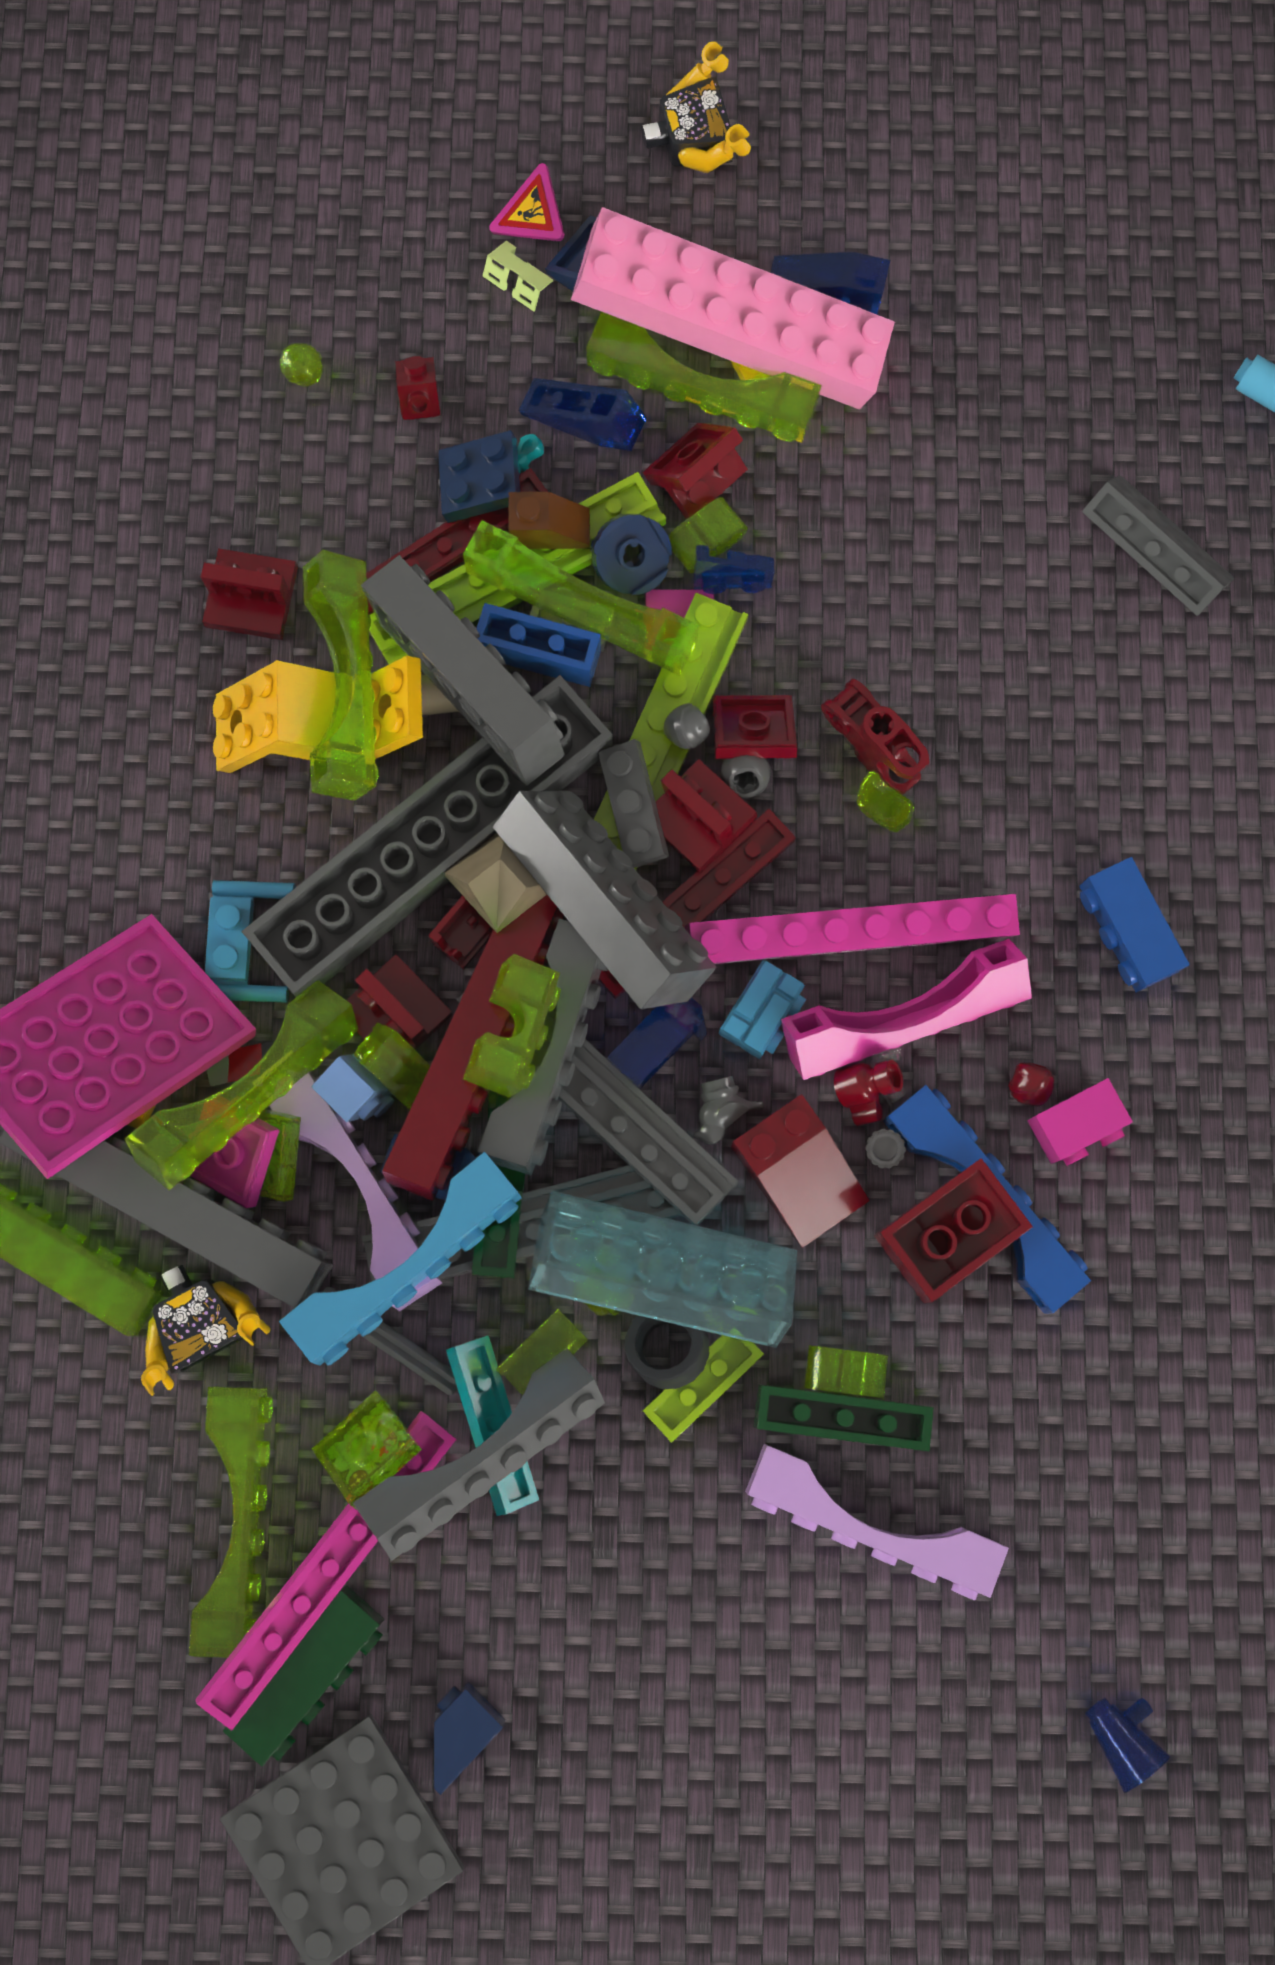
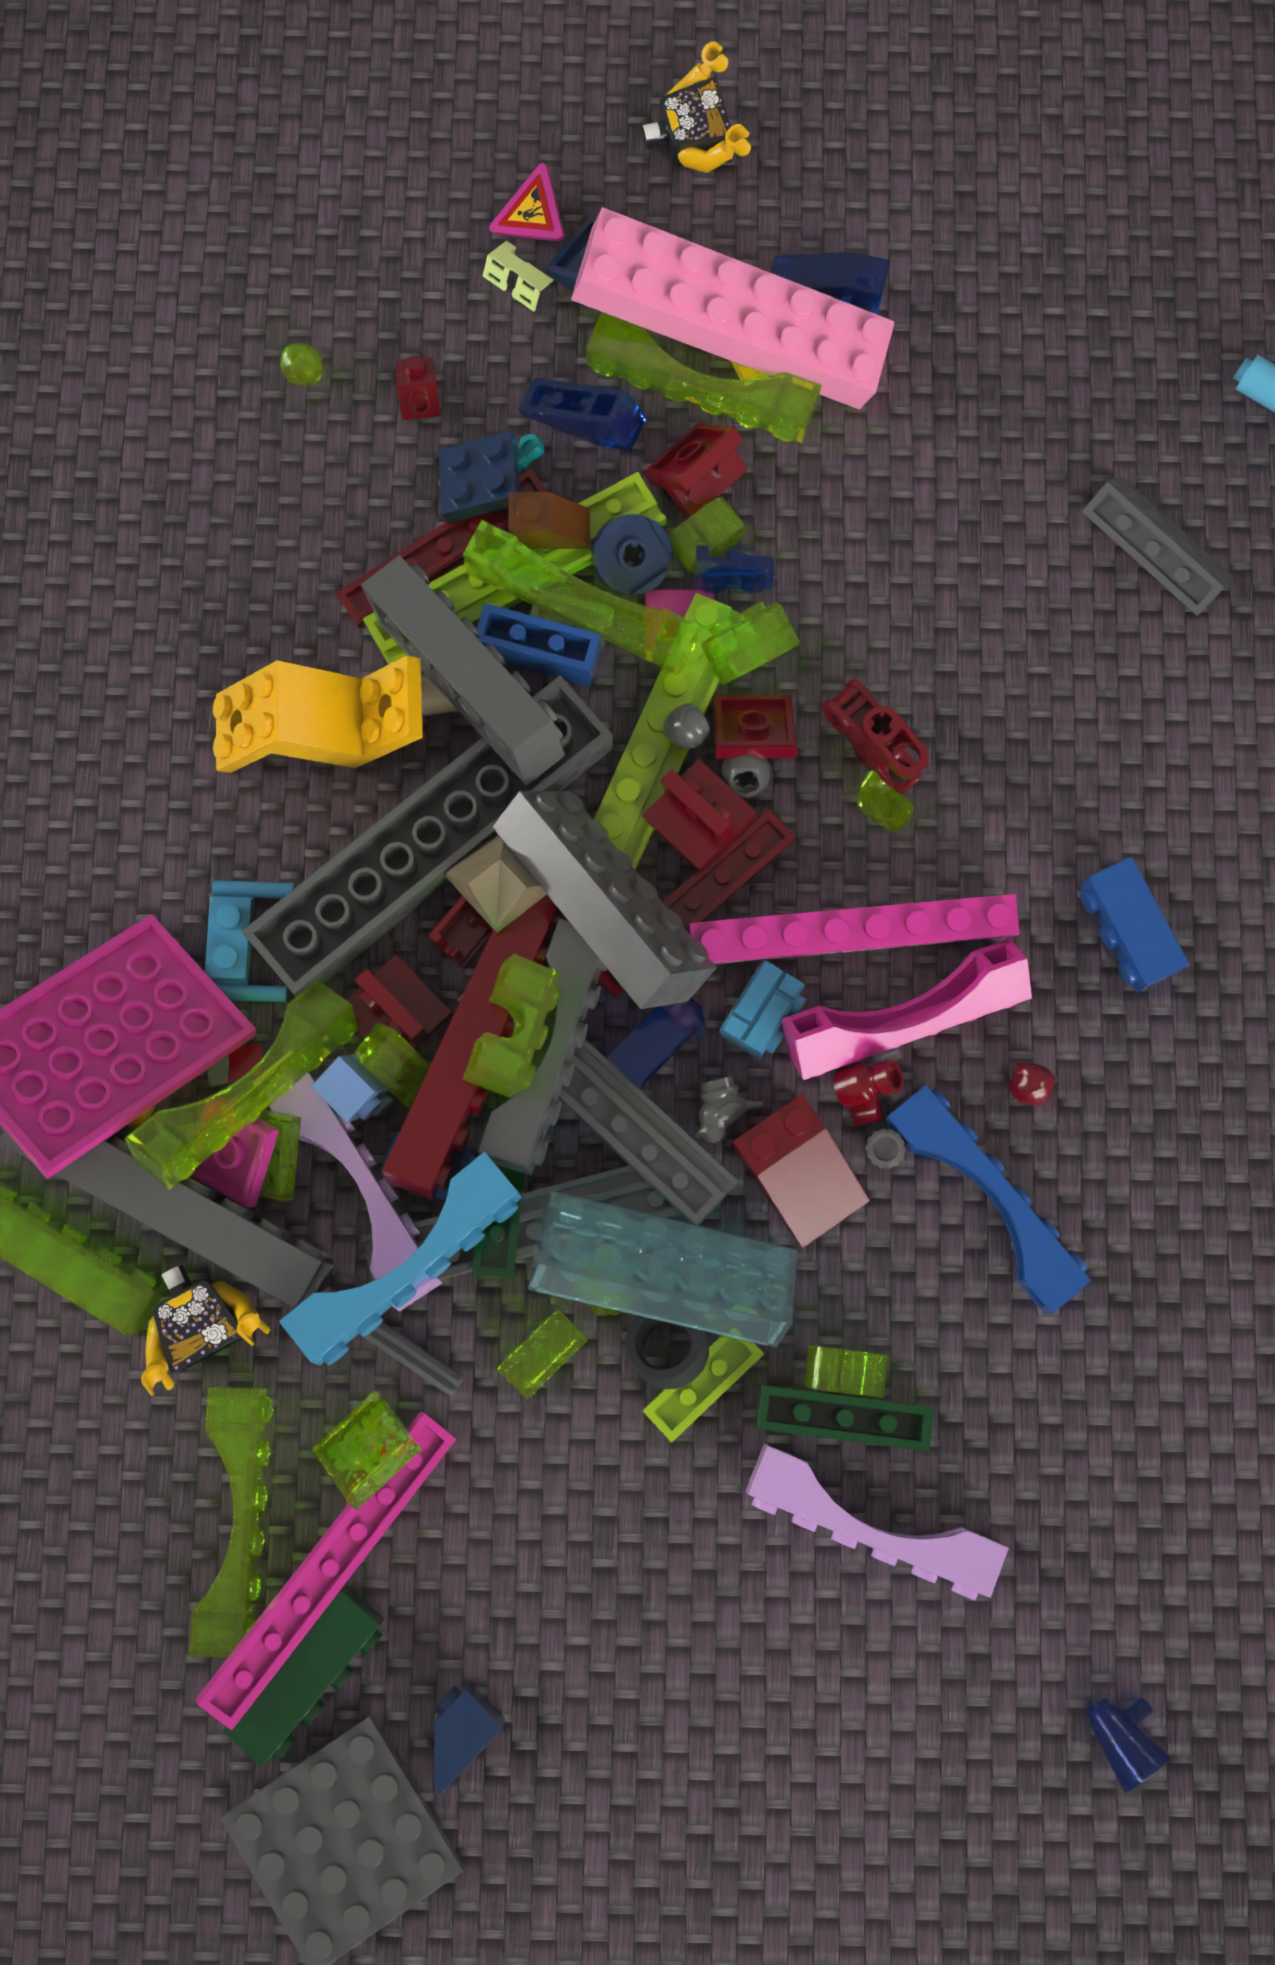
dark red bracket [201,548,298,640] -> none
clear neon green arch [303,550,378,801] -> none
dark grey arch [353,1348,605,1561] -> none
teal plate [446,1335,539,1516] -> none
dark grey plate [598,739,669,868] -> none
dark red slope [874,1158,1033,1304] -> none
dark pink brick [1027,1078,1133,1166] -> none
none -> clear neon green brick [701,601,800,685]

